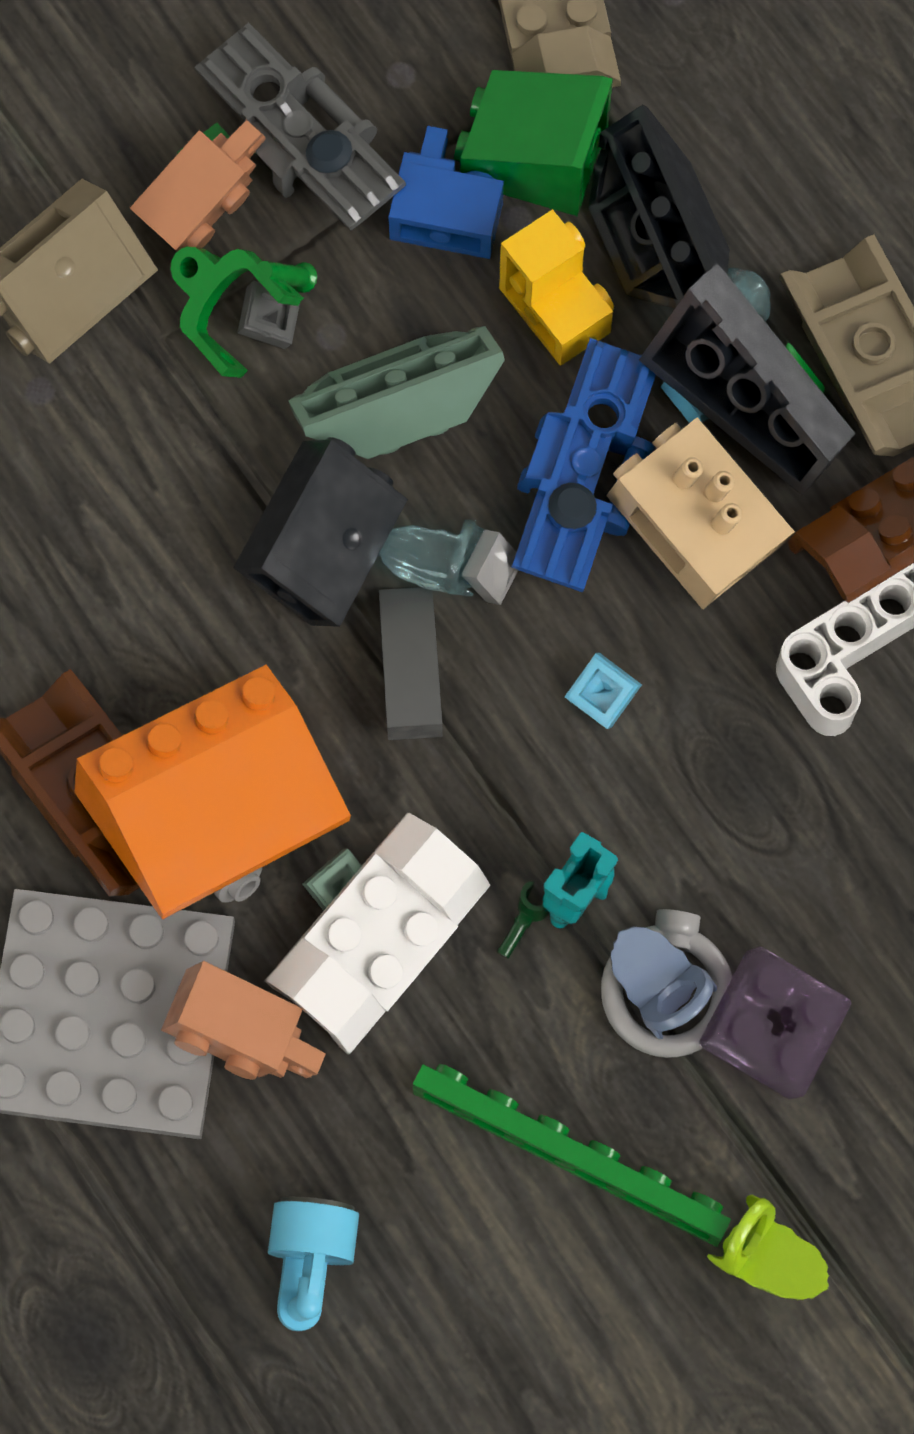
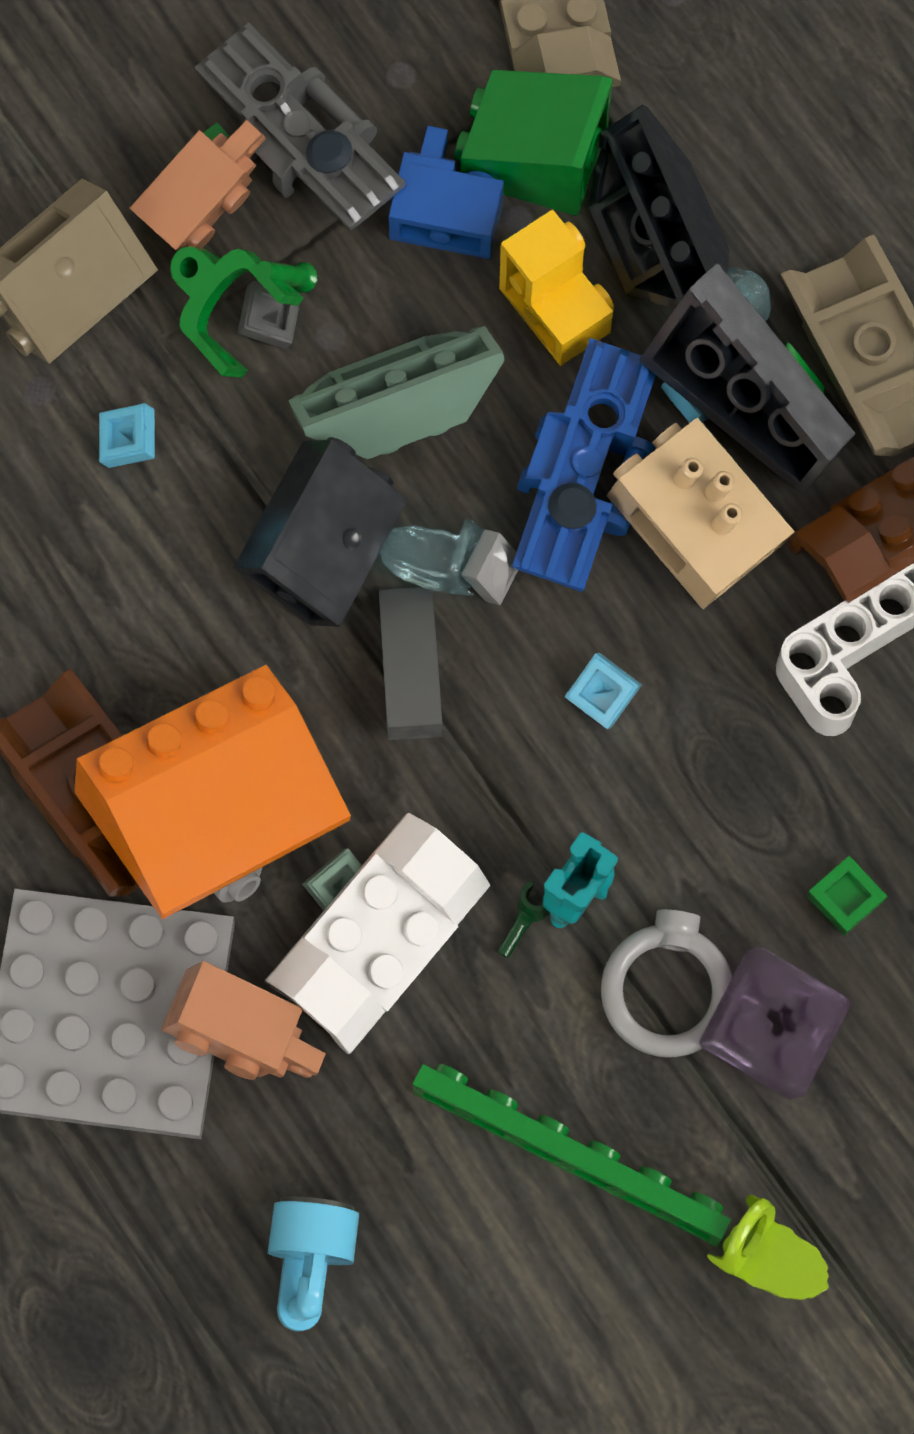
sand blue piece [610,926,717,1039] -> none
none -> medium azure tile [99,403,155,468]
none -> green plate [807,856,887,937]

